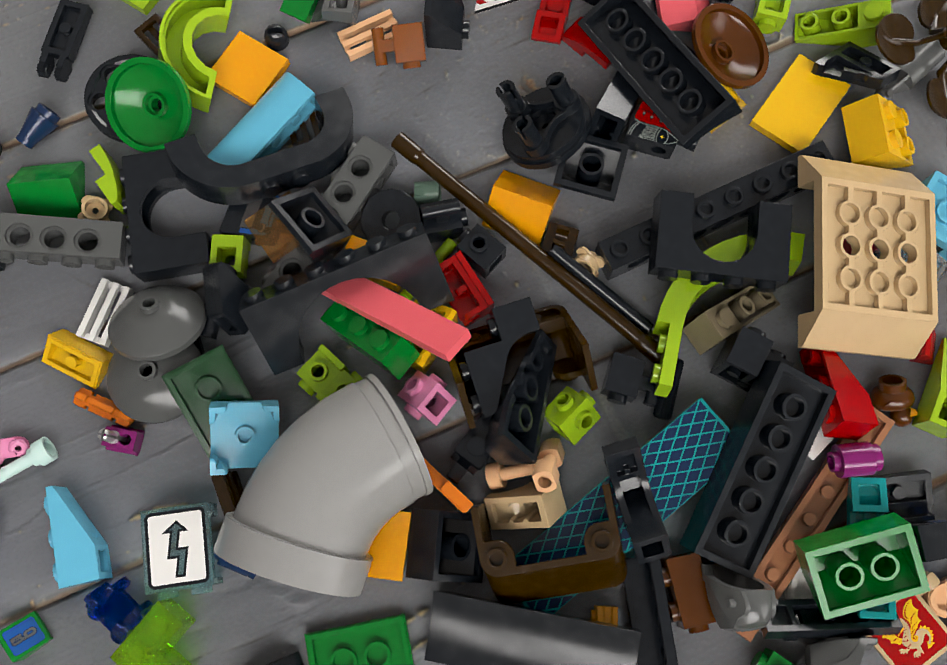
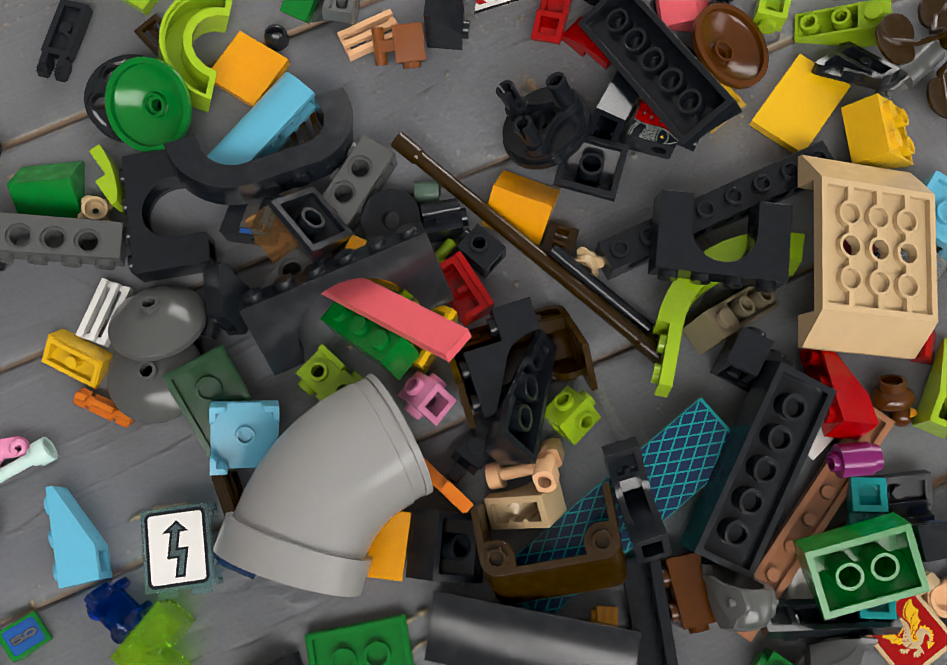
dark blue cone [15,102,61,149] -> none
magenta piece [98,424,145,456] -> none
lime brick [209,234,251,279] -> none
black brick [600,352,659,407] -> none
black axle [653,358,684,420] -> none

